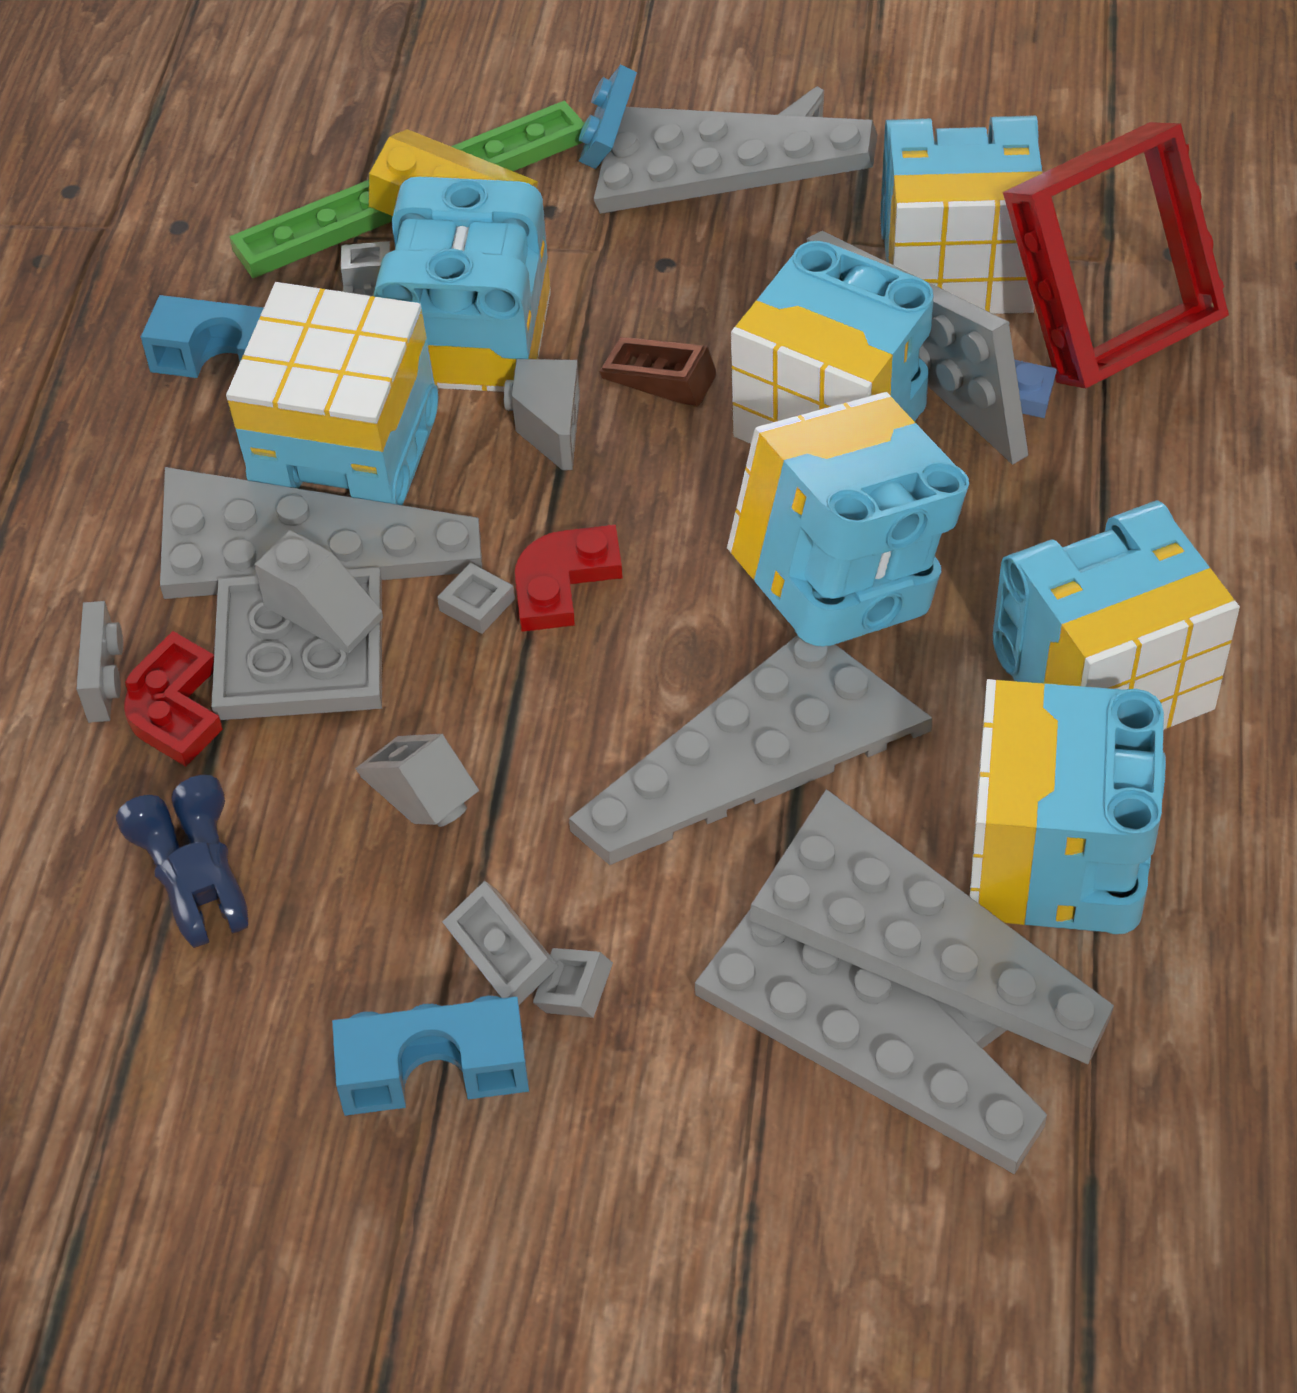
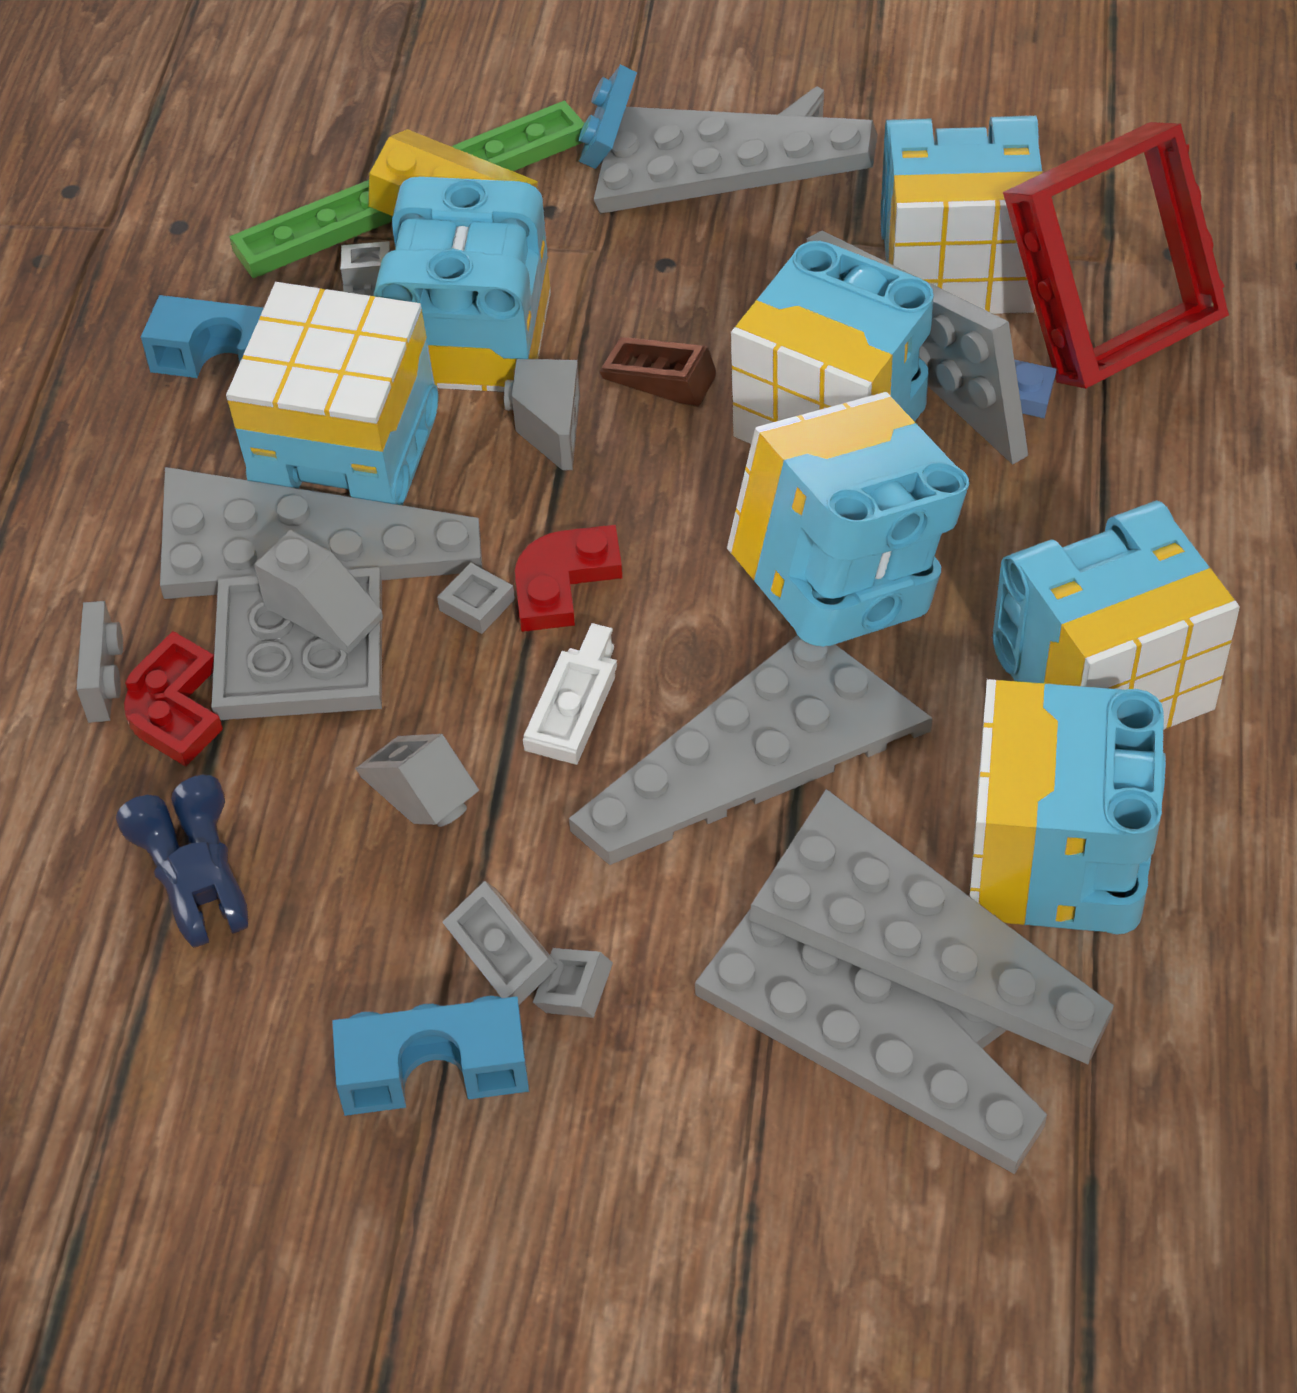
none -> white hinge [523,623,617,765]

